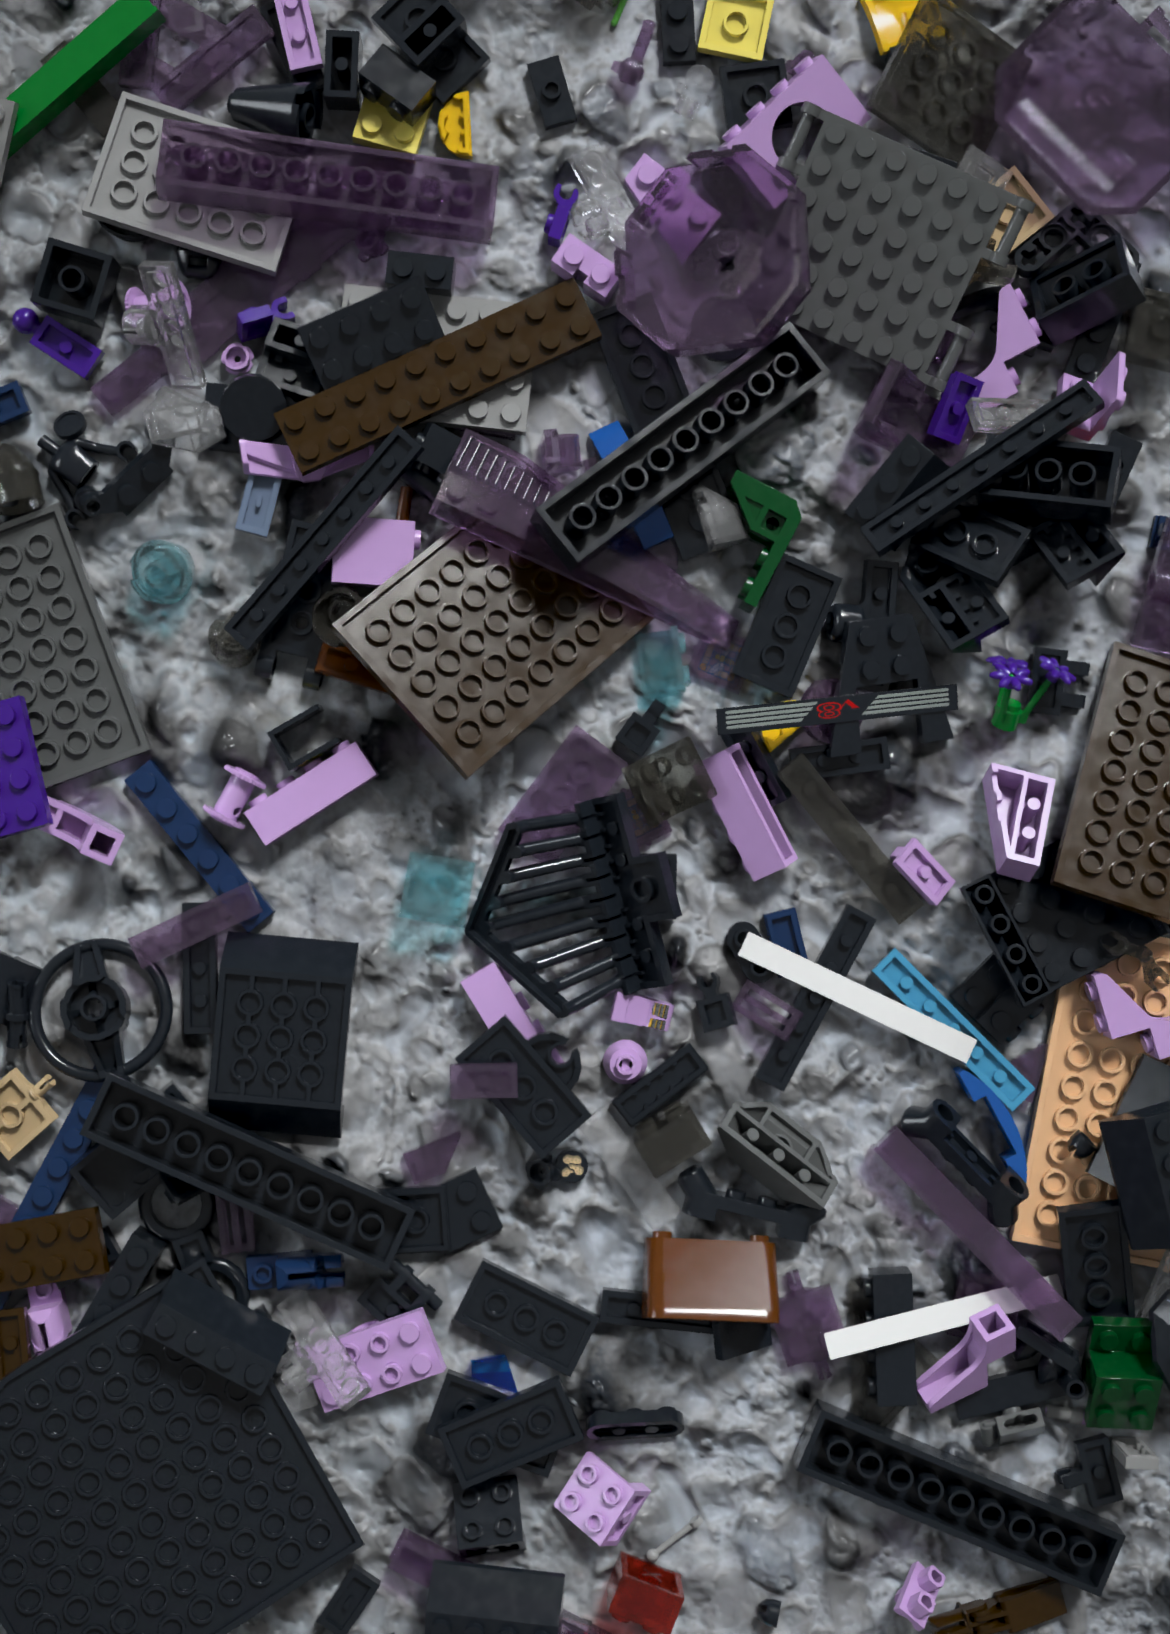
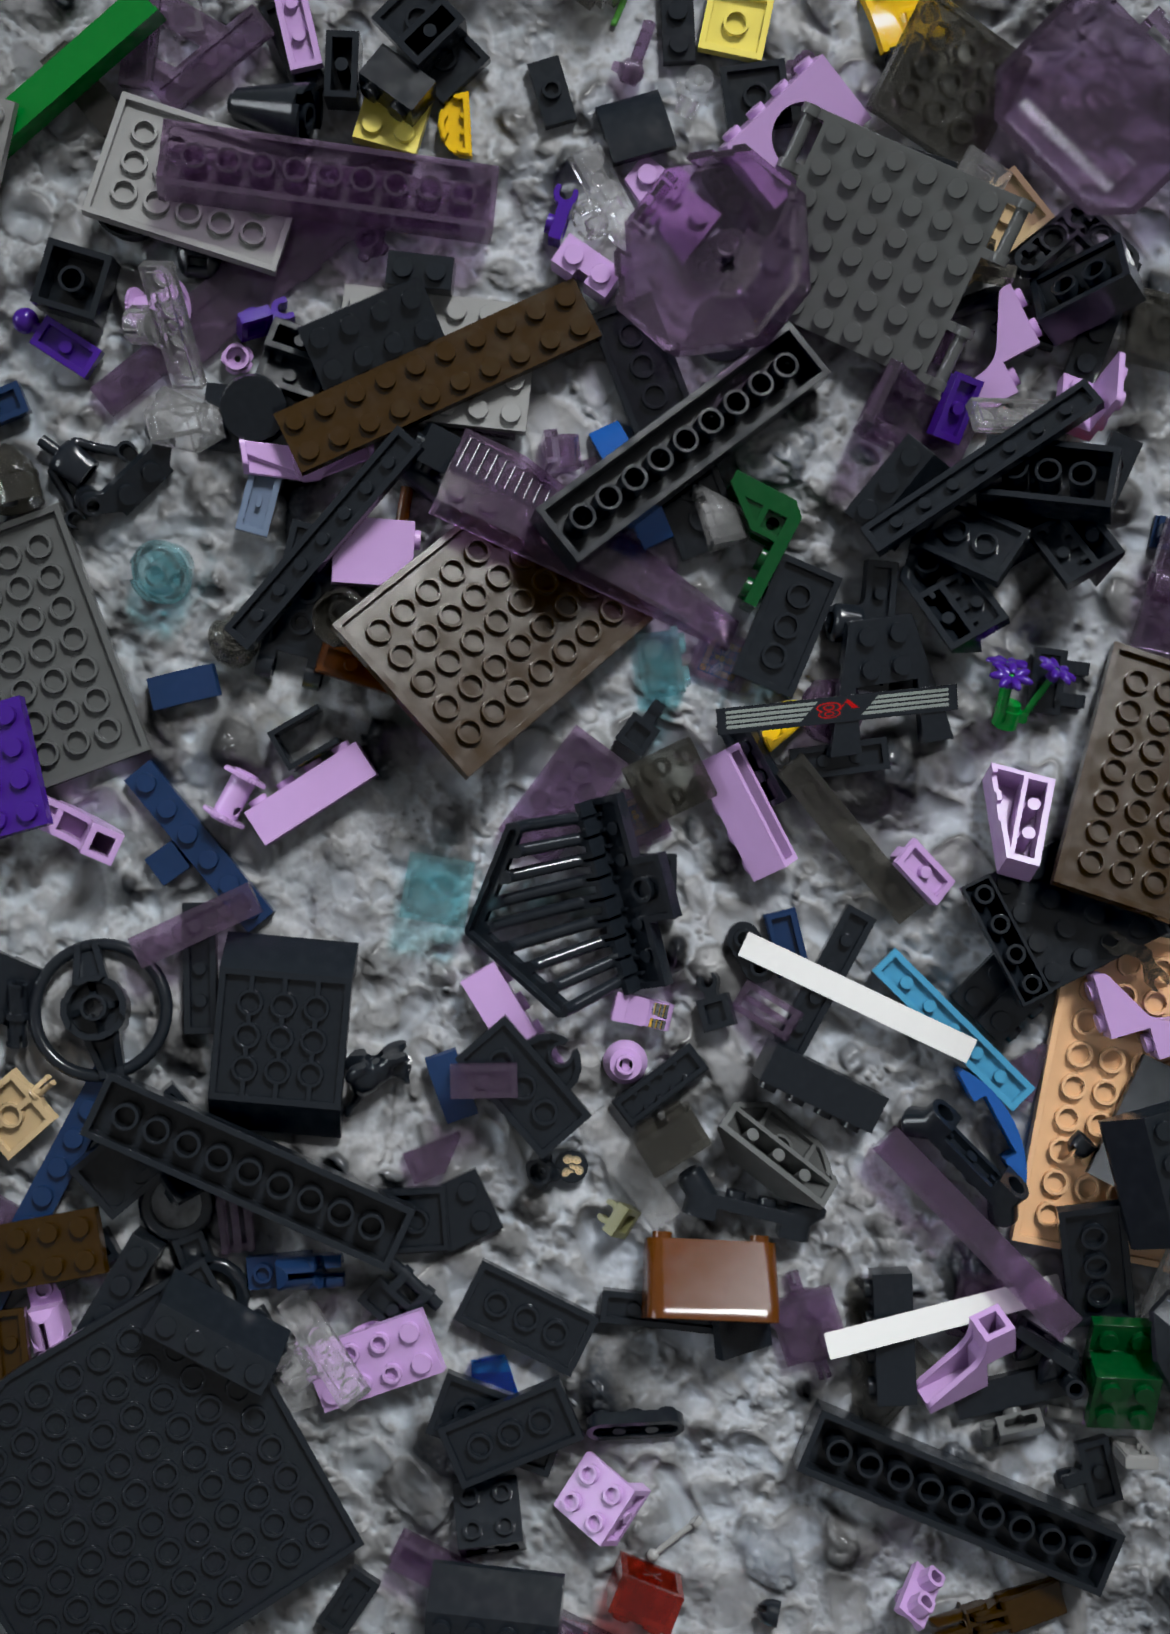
black piece [53,410,87,440] -> none
none -> dark blue tile [144,840,192,886]
none -> dark blue slope [146,663,222,711]
none -> black animal [344,1040,413,1118]
none -> dark blue slope [425,1047,478,1124]
none -> black slope [595,89,677,167]
none -> olive tile [597,1199,642,1240]
none -> black brick [751,1037,889,1133]

